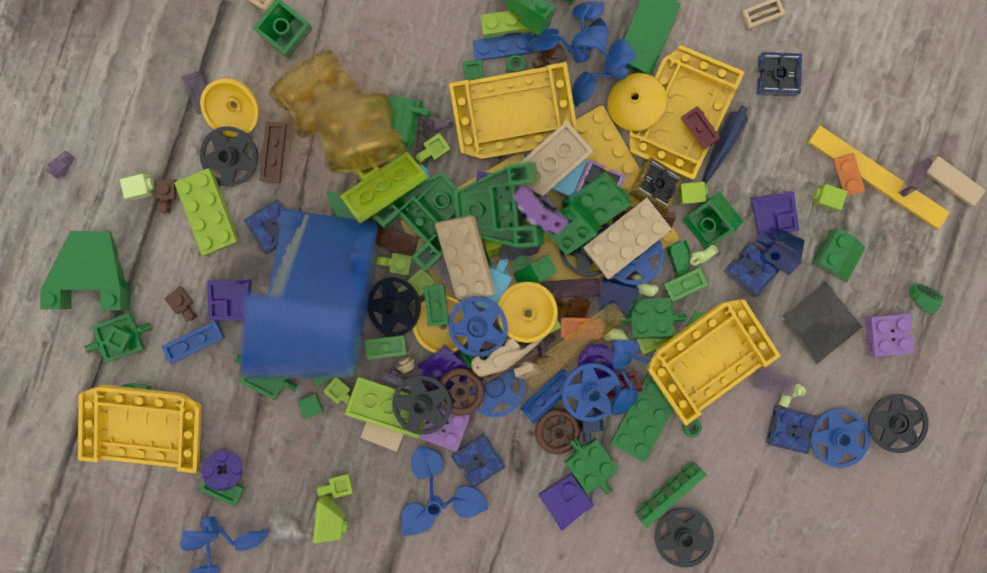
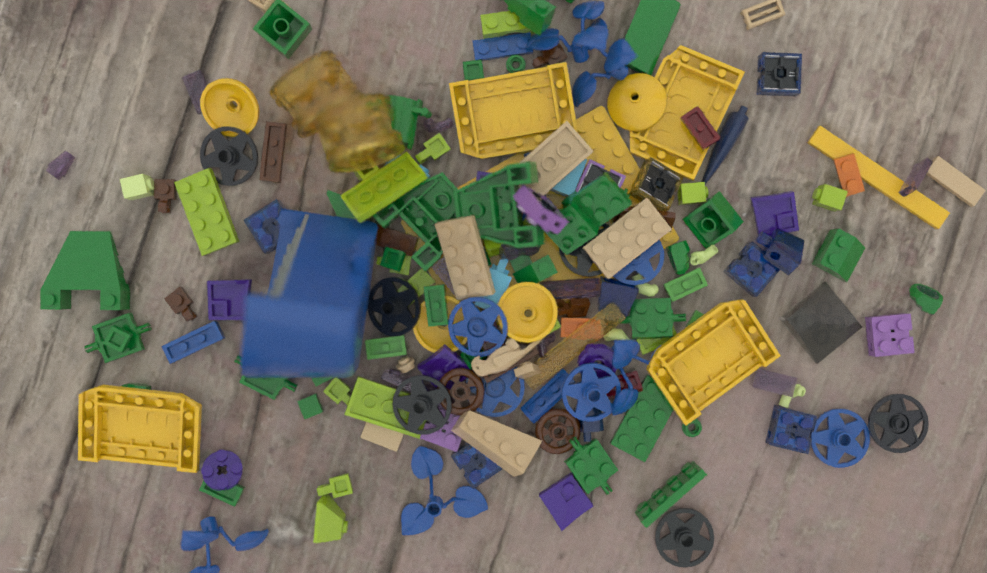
none -> green plate [380,247,406,272]
none -> tan wedge [451,410,542,477]

